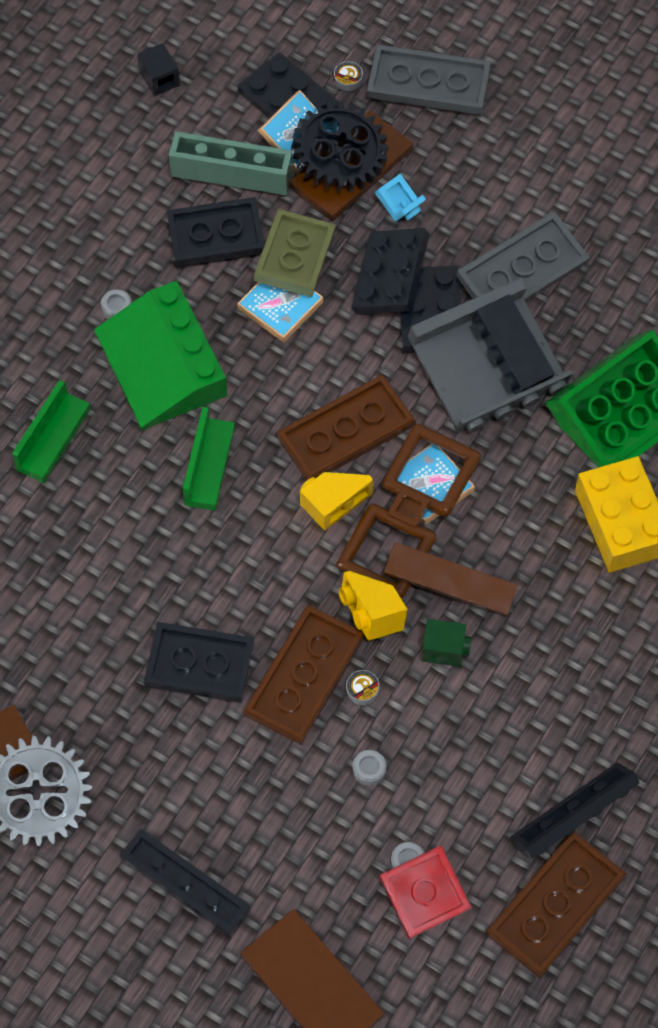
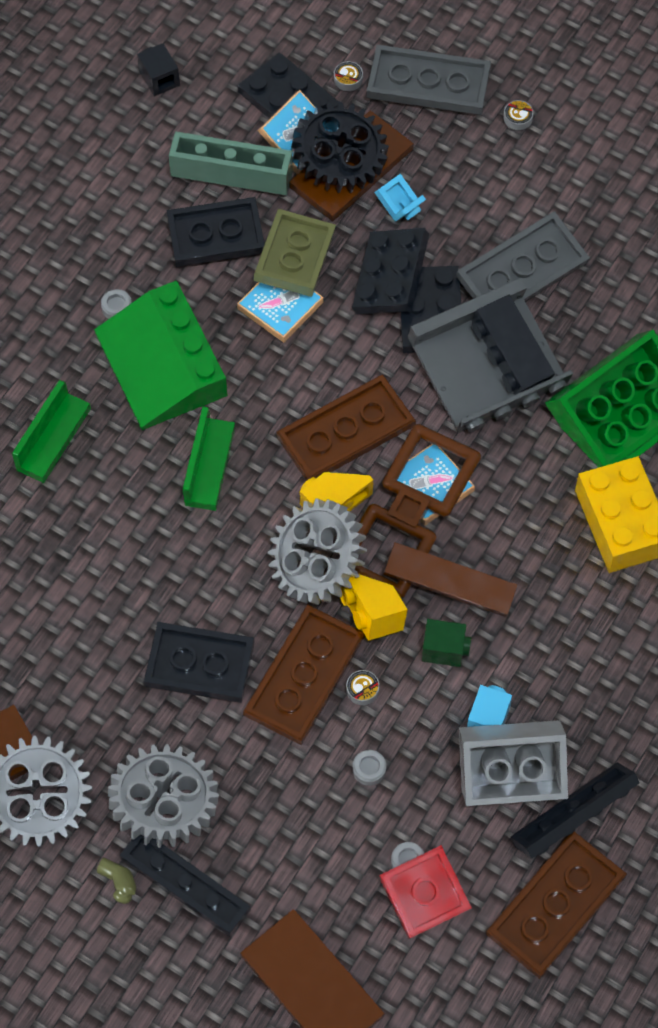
none -> olive arm [97,857,137,904]
none -> light grey gear [108,744,219,848]
none -> light grey gear [268,498,367,605]
none -> light grey brick [459,720,568,806]
none -> medium azure brick [467,685,512,727]
none -> tile [504,100,533,130]

